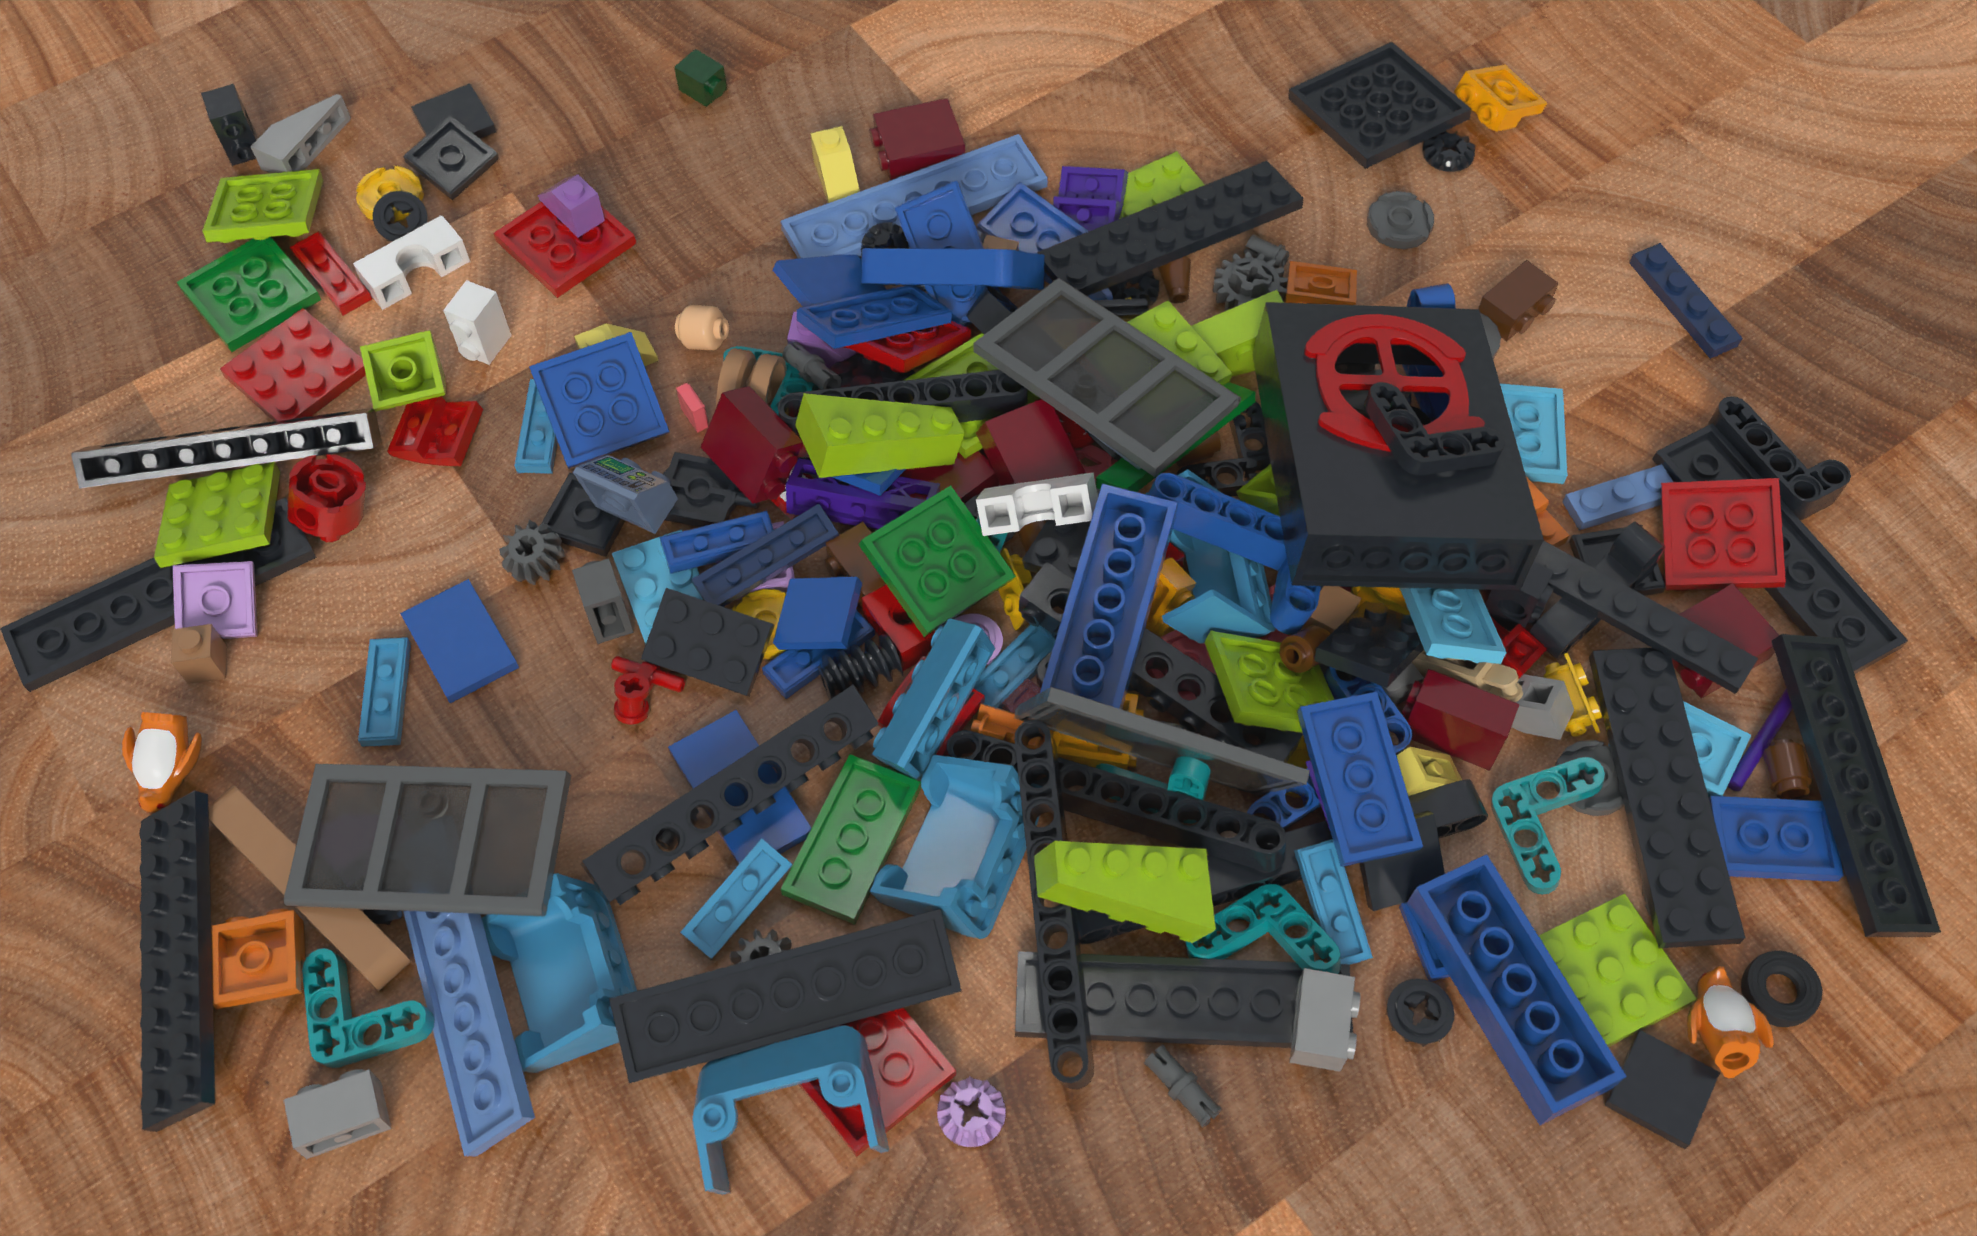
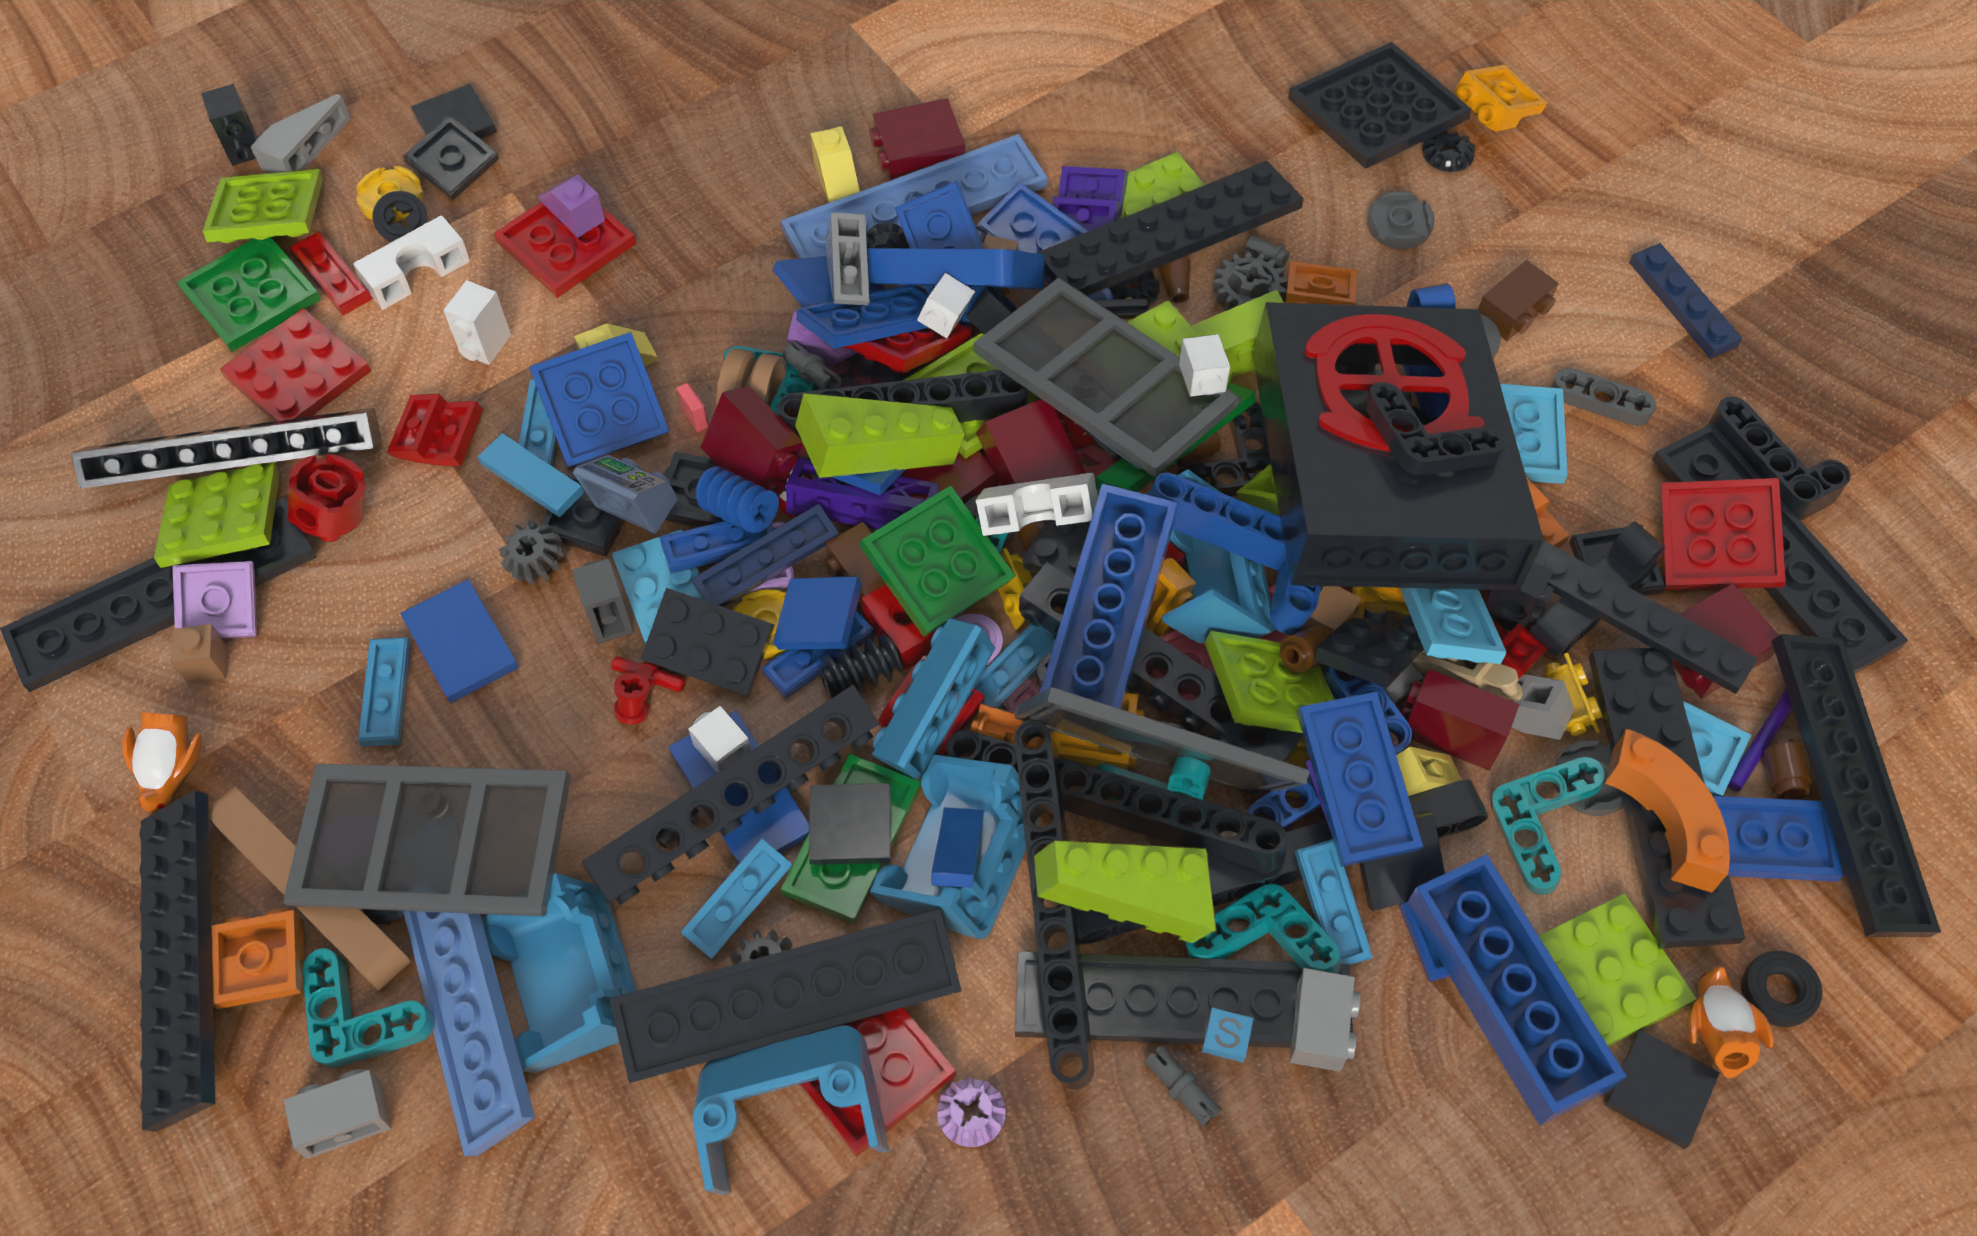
lime slope [360,330,446,412] -> none
dark green brick [674,49,727,107] -> none
light nougat head [675,305,729,351] -> none
black gear [1386,979,1454,1046] -> none
medium blue plate [1563,465,1673,531] -> none
none -> dark azure tile [477,433,584,518]
none -> white brick [688,706,751,773]
none -> blue piece [696,466,779,533]
none -> black tile [809,783,891,865]
none -> light grey slope [826,212,869,305]
none -> white brick [917,273,975,338]
none -> blue tile [931,808,984,888]
none -> white brick [1179,334,1230,397]
none -> dark azure tile [1202,1008,1254,1063]
none -> dark grey beam [1551,368,1656,426]
none -> orange brick [1605,729,1730,893]

